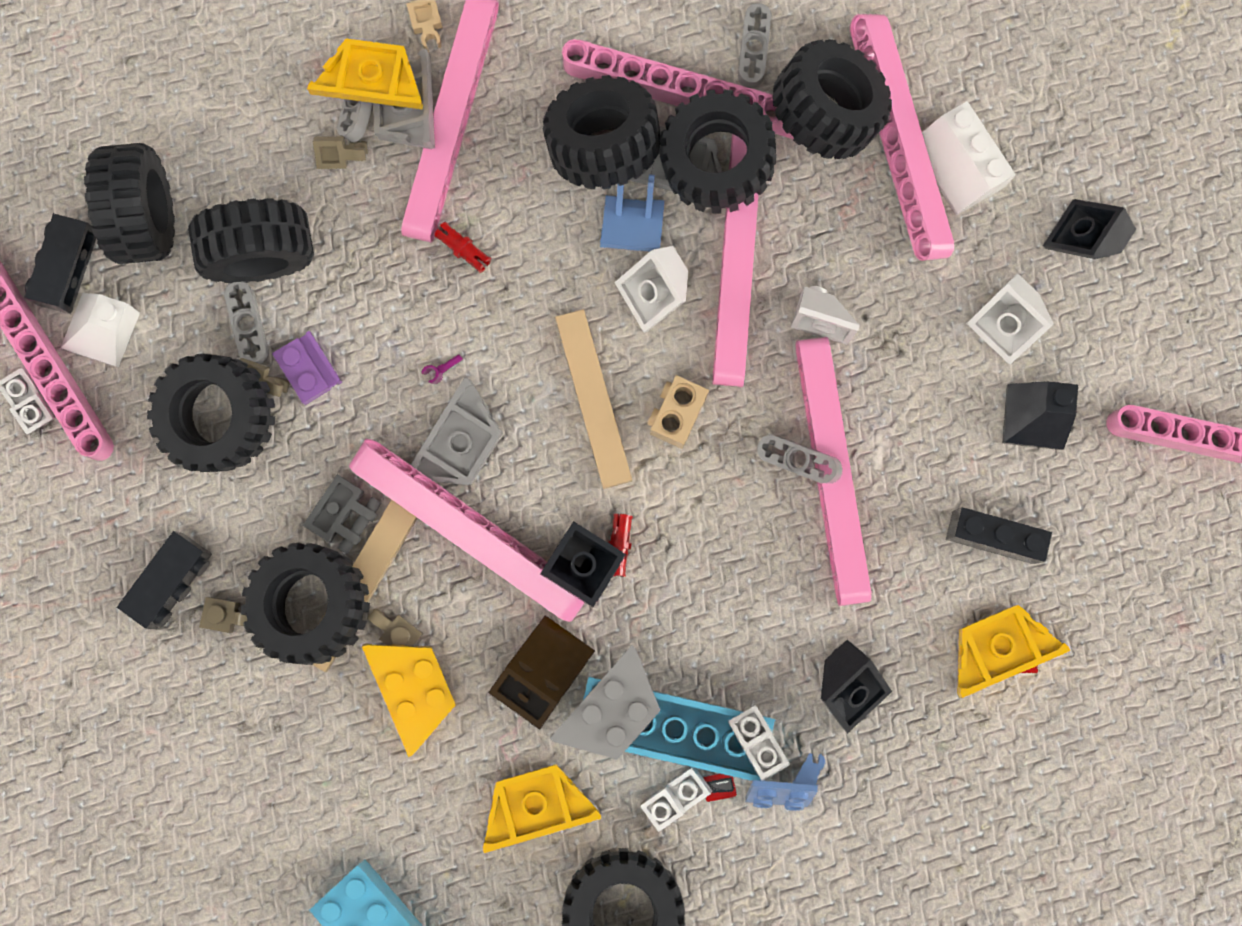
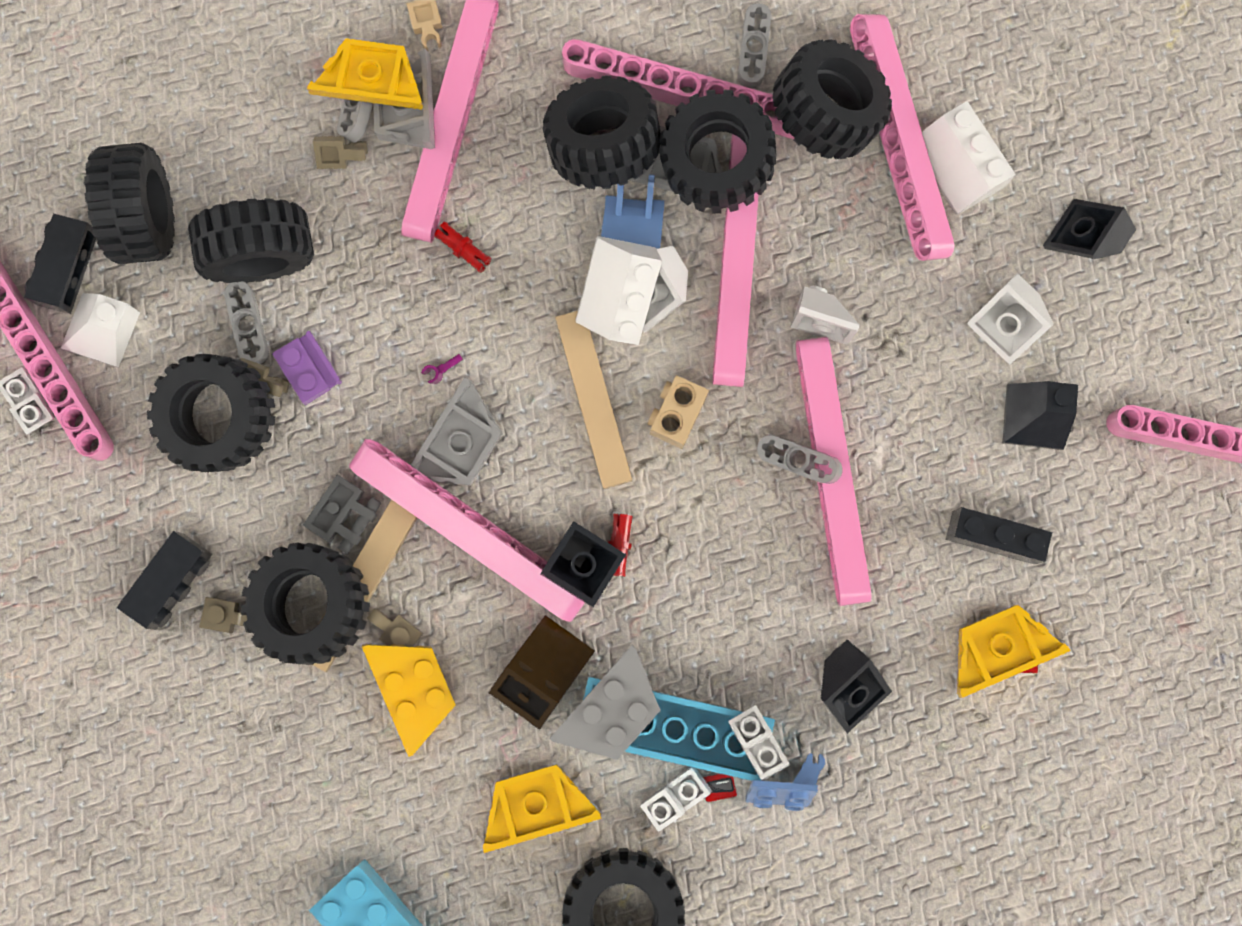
none -> white slope [576,236,662,345]

